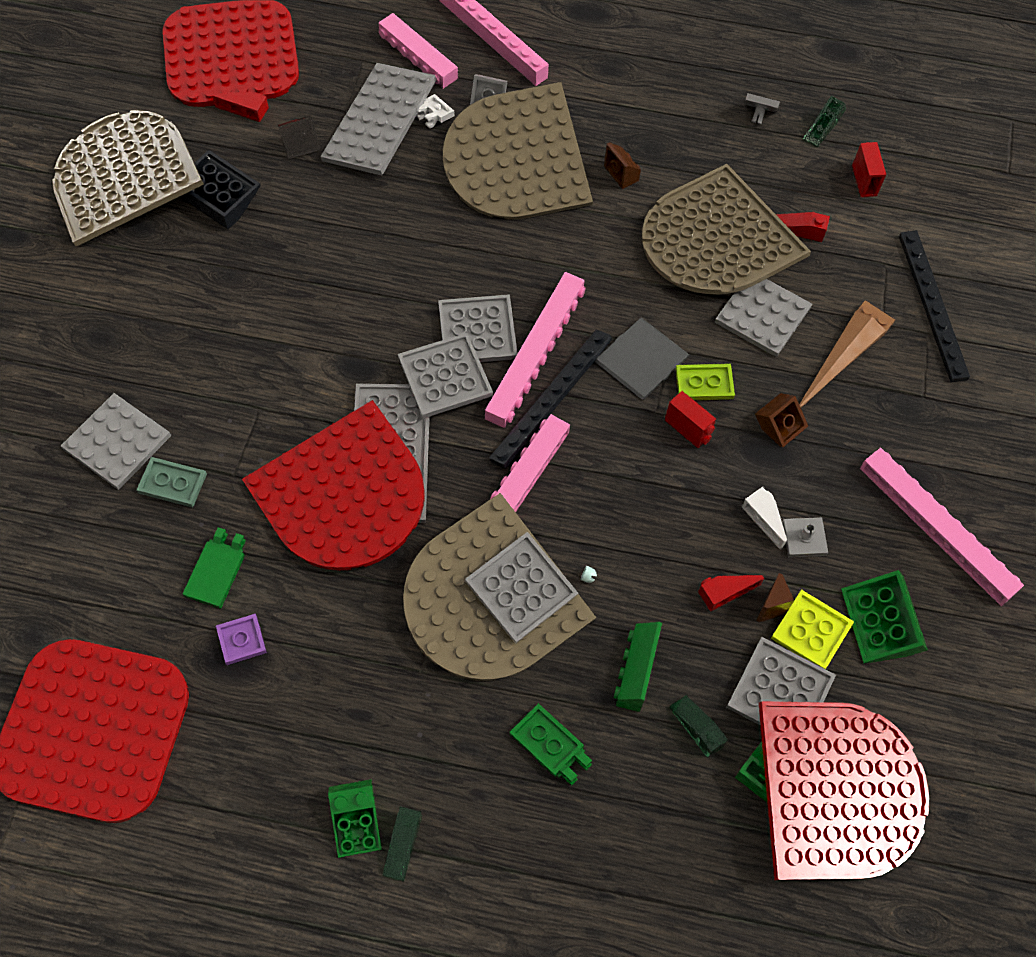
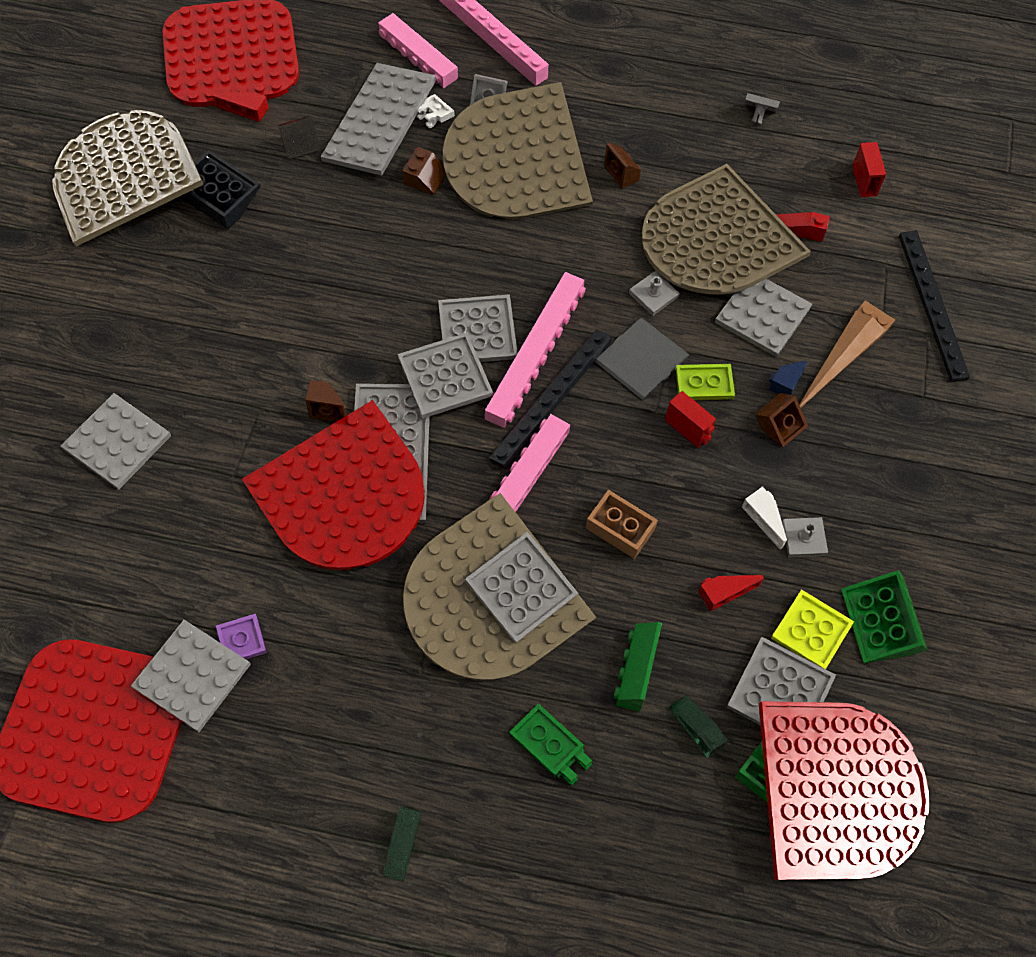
sand green plate [137,457,207,508] -> none
green tile [183,527,246,609] -> none
green slope [328,779,382,858] -> none
light aqua hinge [580,566,597,583] -> none
reddish brown slope [756,573,794,622] -> none
clear green slope [803,96,846,147] -> none
bright pink brick [860,448,1024,606] -> none
none -> light grey plate [131,620,251,733]
none -> reddish brown slope [305,380,346,422]
none -> reddish brown slope [402,147,446,195]
none -> medium nougat brick [586,490,658,559]
none -> light grey tile [629,271,680,316]
none -> dark blue slope [769,361,807,395]

